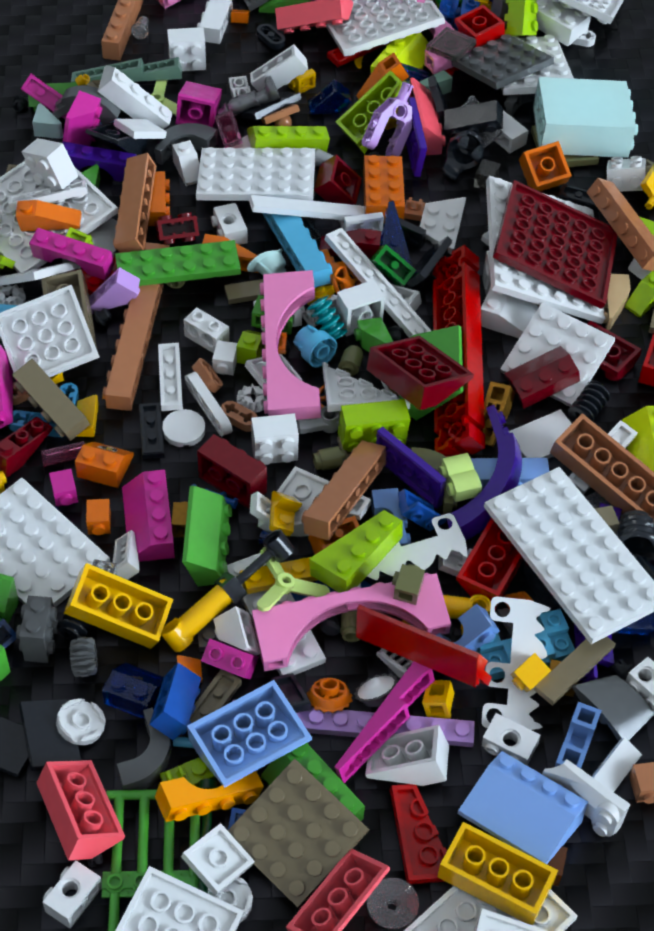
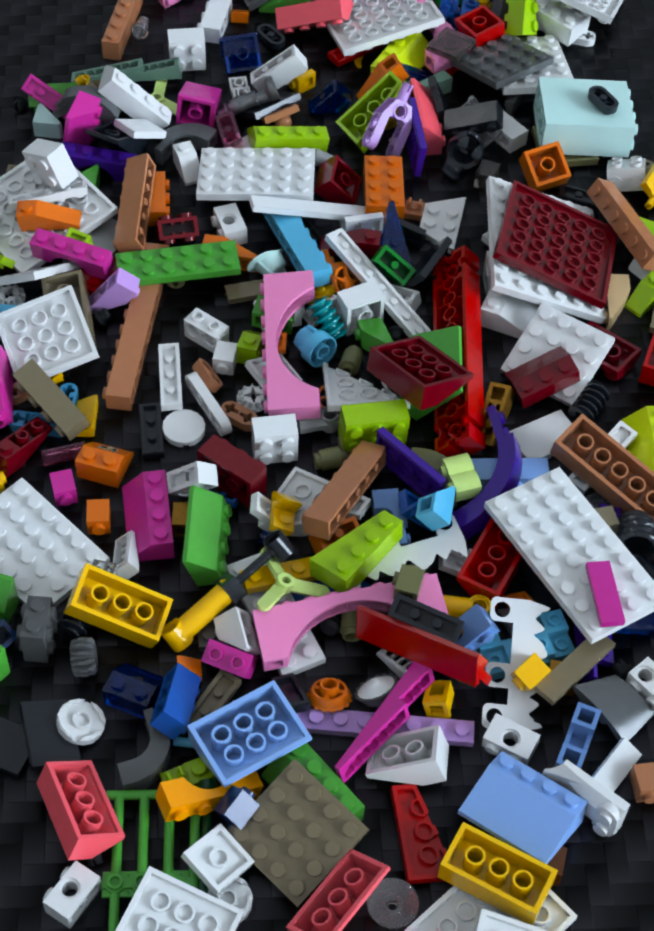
none -> white brick [166,461,218,497]
none -> brick [213,785,260,830]
none -> clear blue slope [219,32,262,74]
none -> black brick [388,593,465,644]
none -> medium azure slope [415,486,456,531]
none -> dark pink tile [585,561,625,627]
none -> black plate [588,86,619,115]

